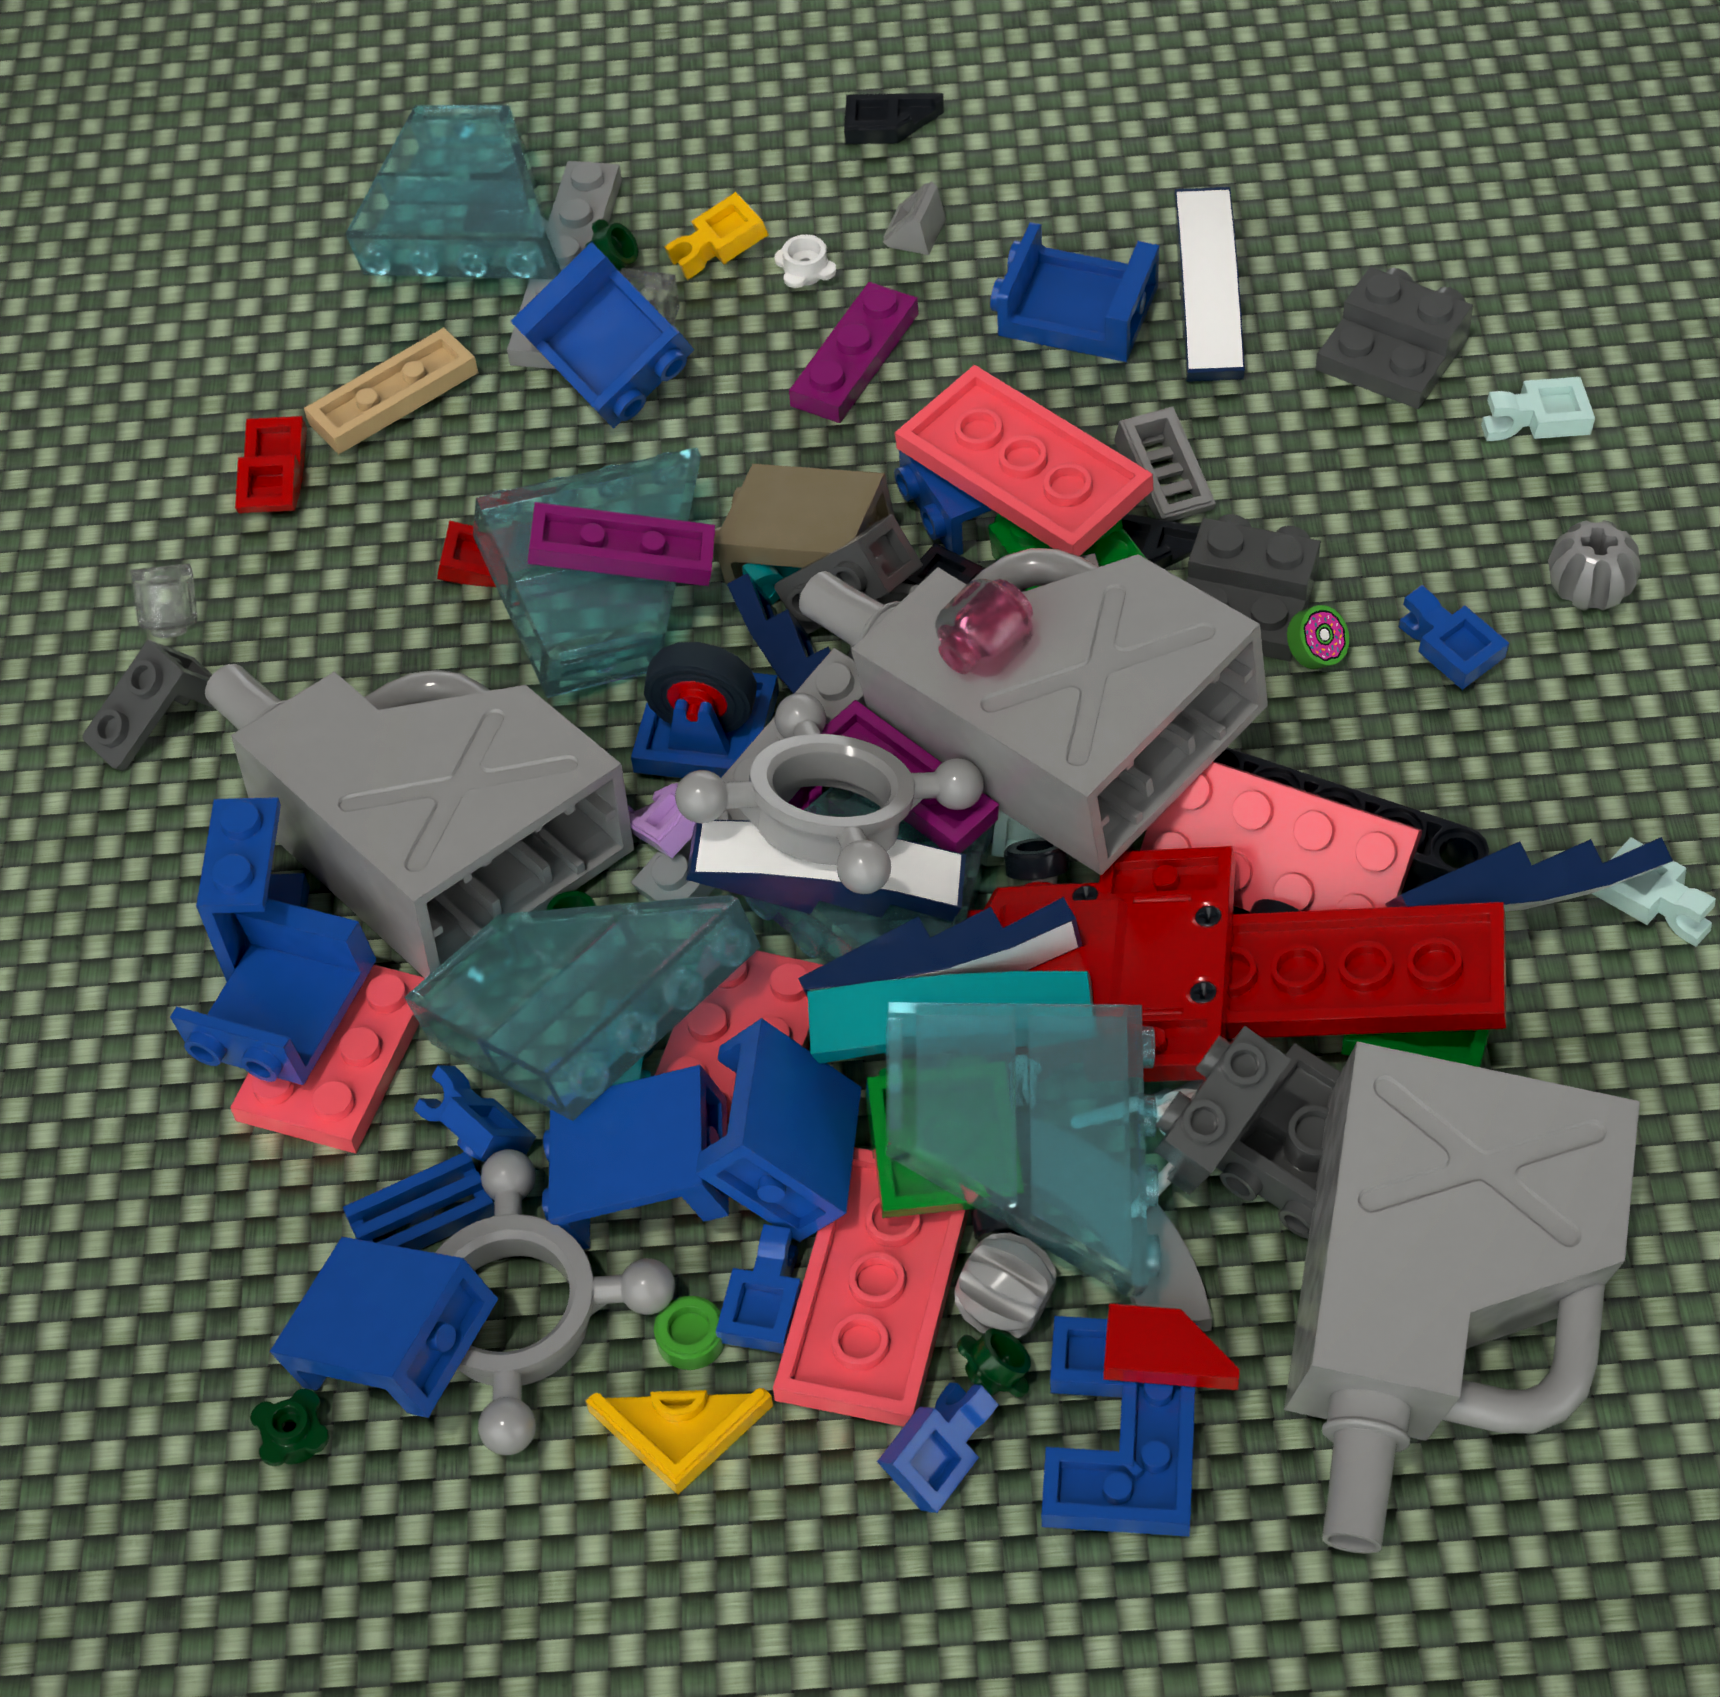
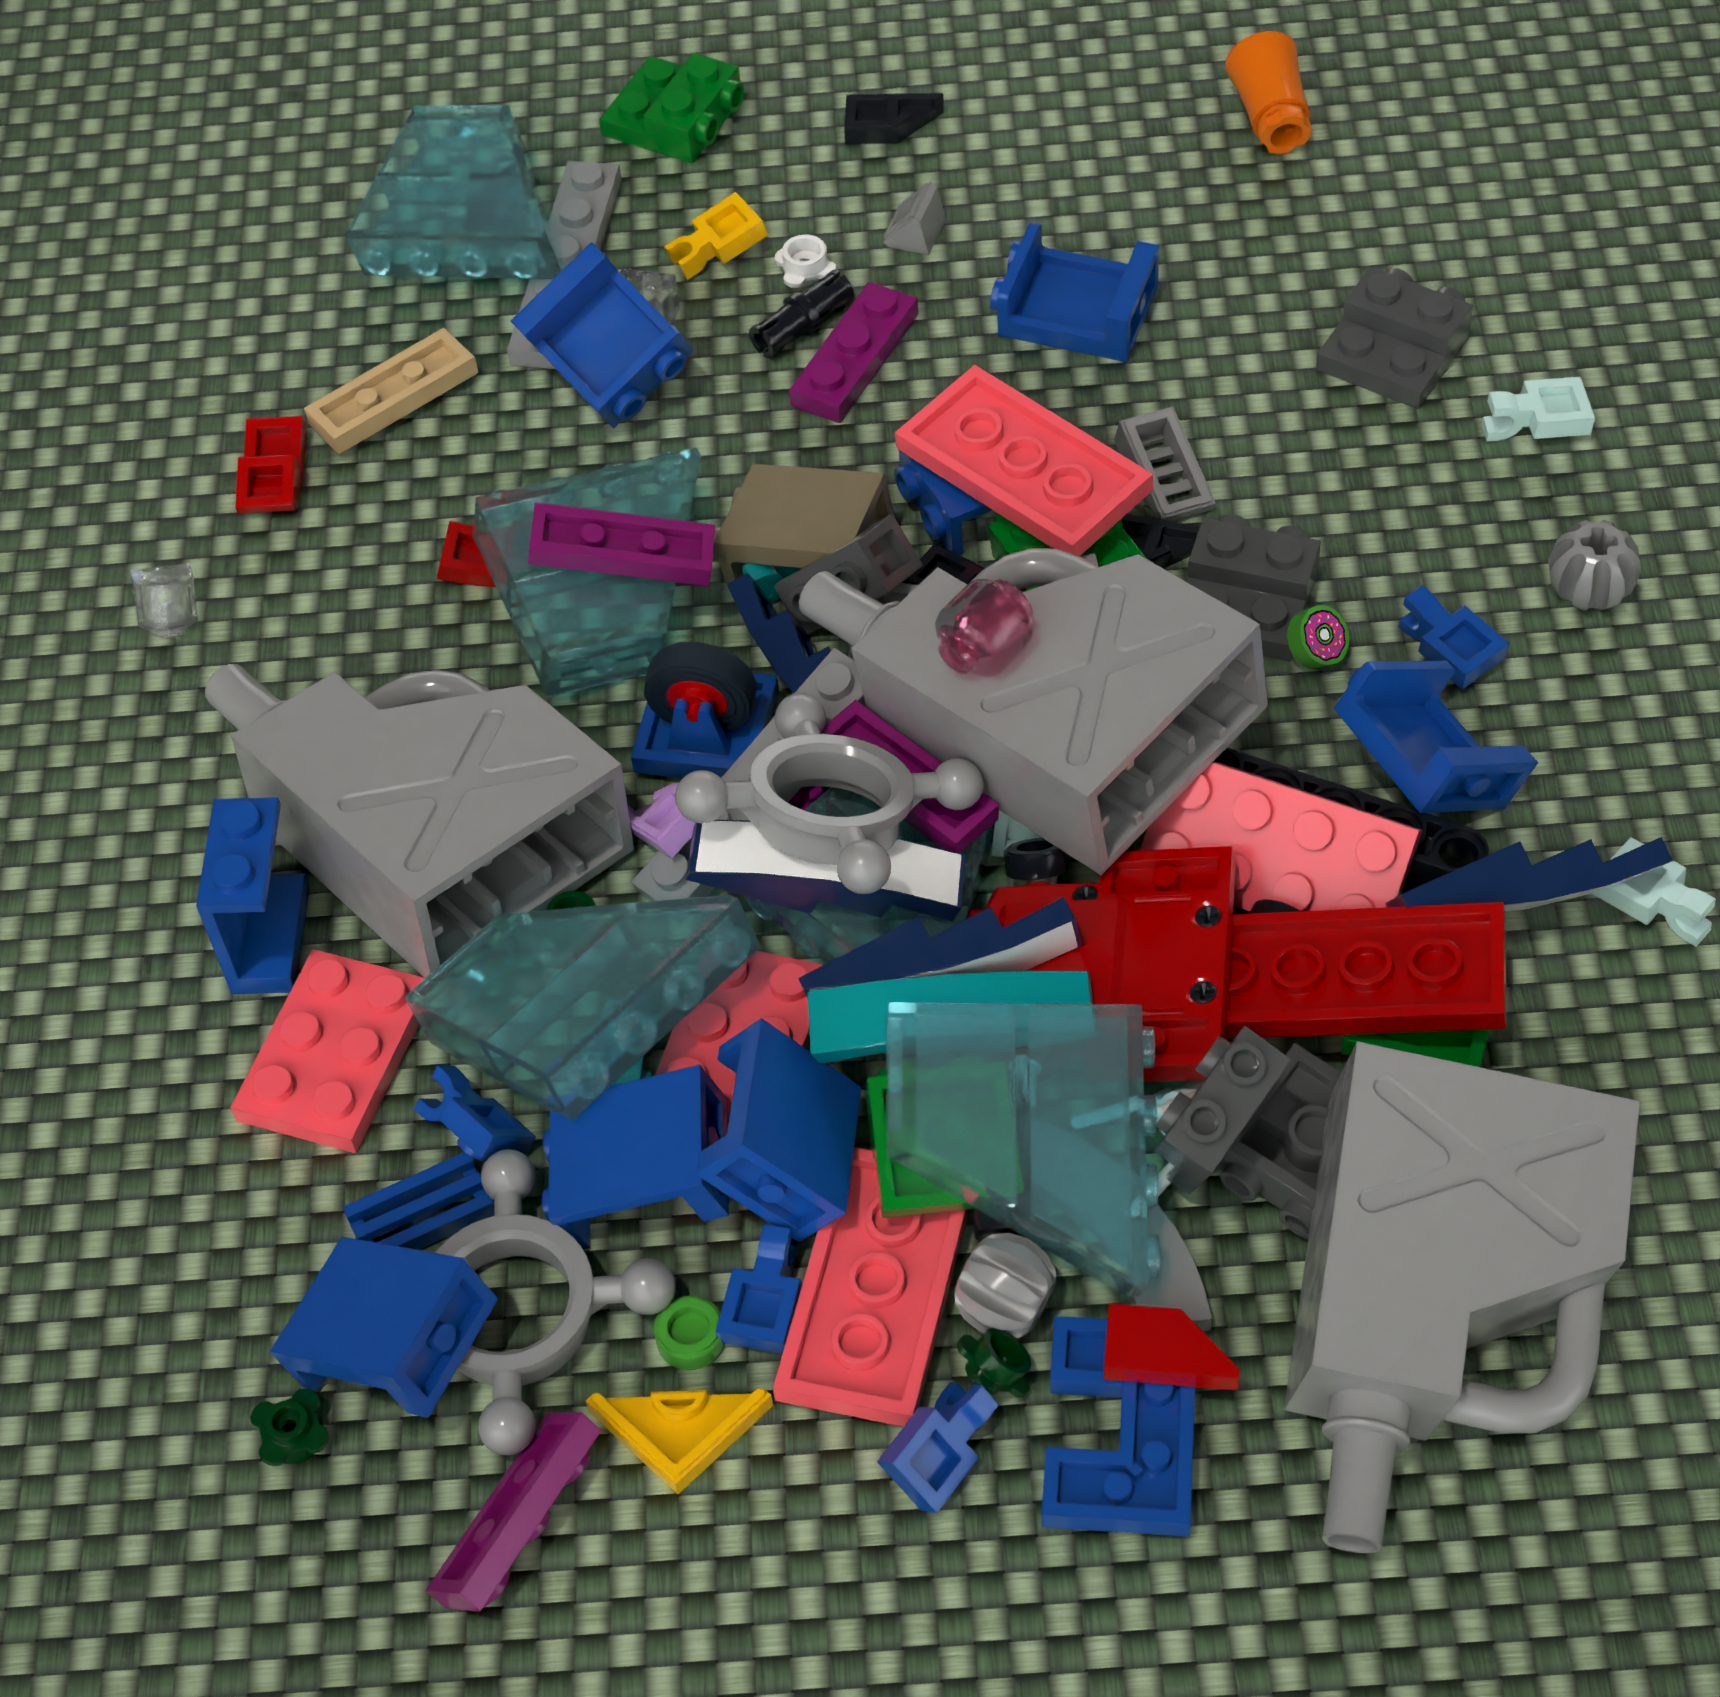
dark grey bracket [83,639,214,771] -> none
blue panel [170,898,377,1085] -> none
dark green plate [585,219,638,278] -> none
white slope [1174,187,1245,382] -> none
none -> magenta plate [425,1412,602,1612]
none -> green plate [599,53,744,164]
none -> black pin [749,270,854,358]
none -> orange plant [1225,31,1312,154]
none -> blue panel [1334,661,1538,813]

